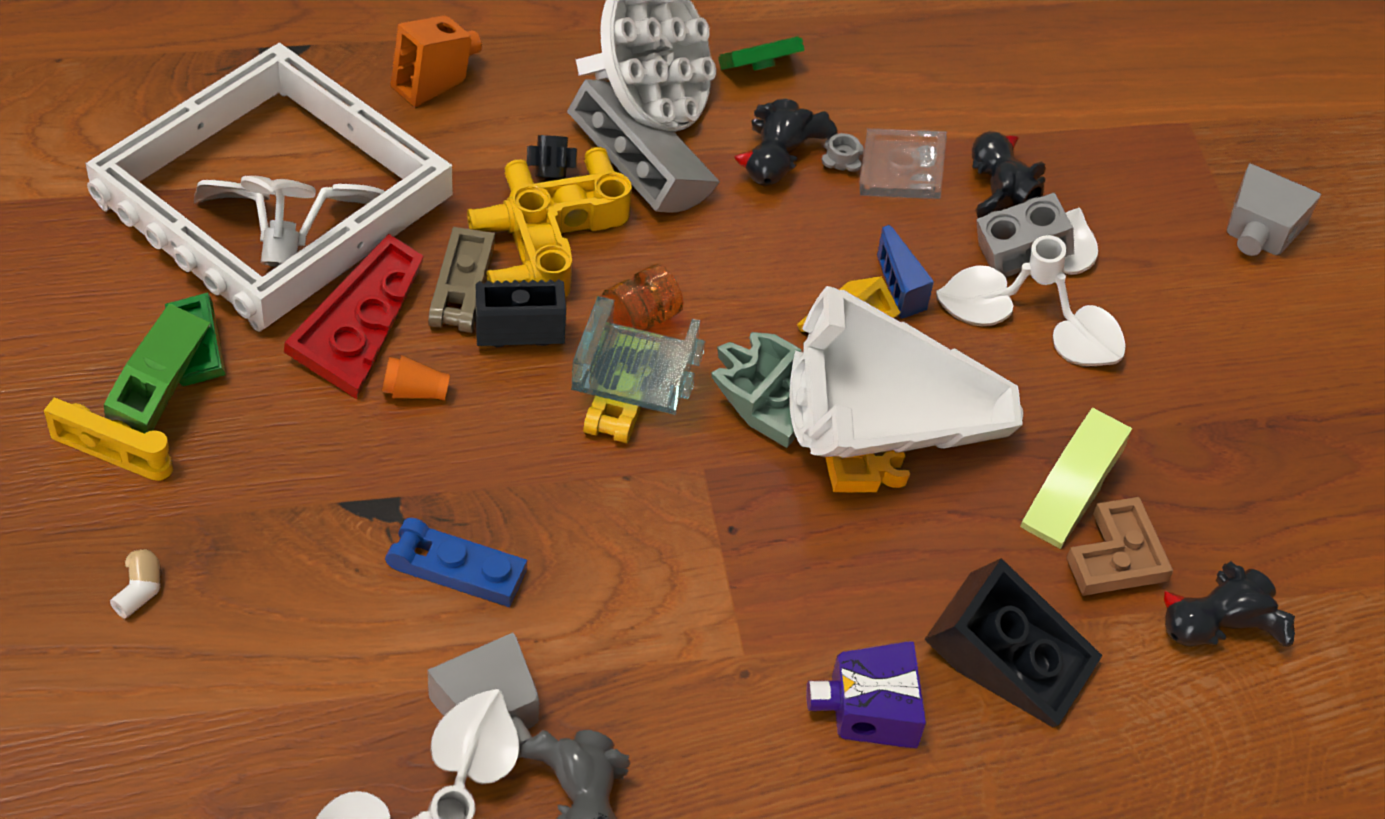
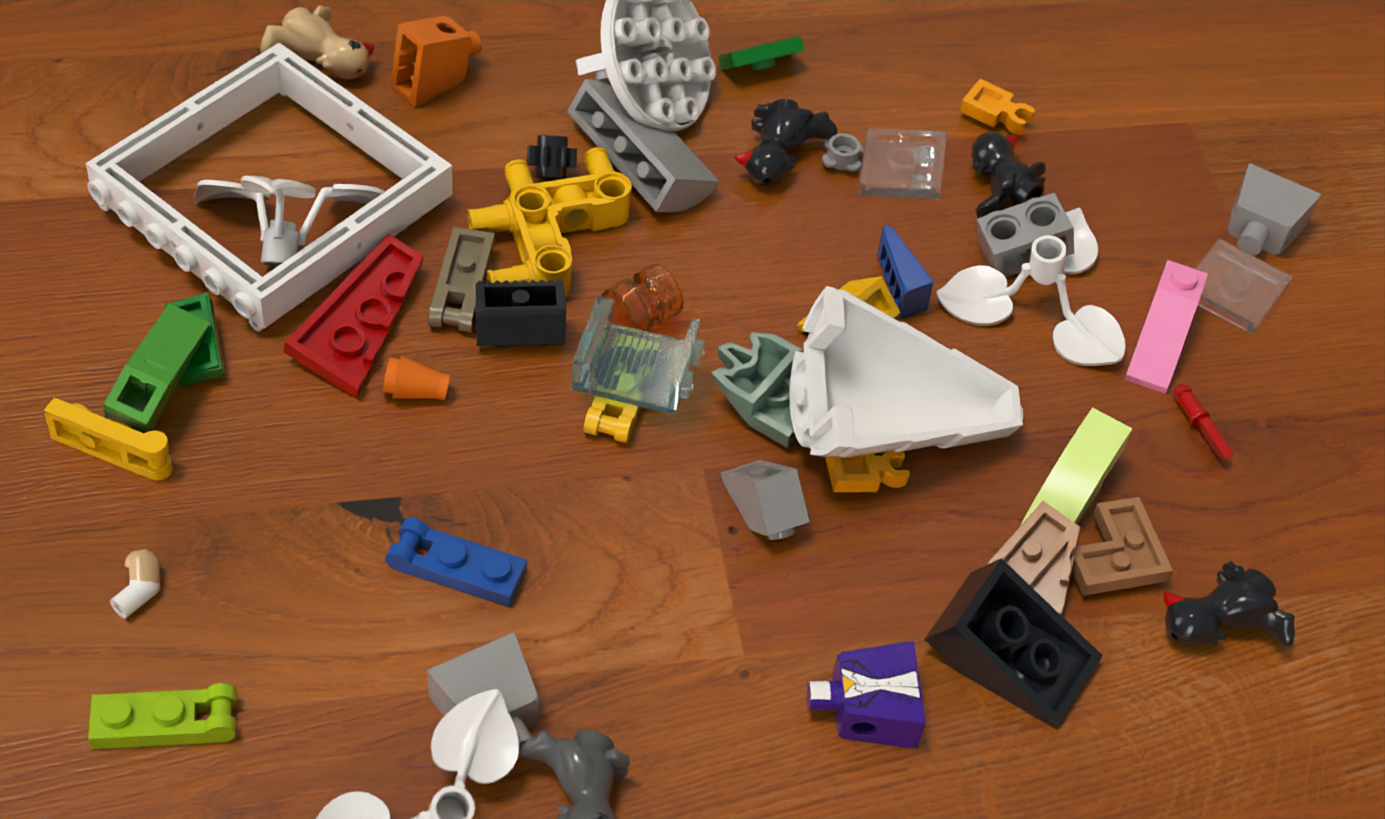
none -> lime plate [88,683,237,749]
none -> tan animal [260,5,374,80]
none -> light grey slope [720,460,810,540]
none -> light orange plate [960,79,1035,135]
none -> wing [985,501,1080,616]
none -> bright pink slope [1124,260,1208,394]
none -> red piece [1173,384,1233,461]
none -> clear plate [1196,238,1292,334]

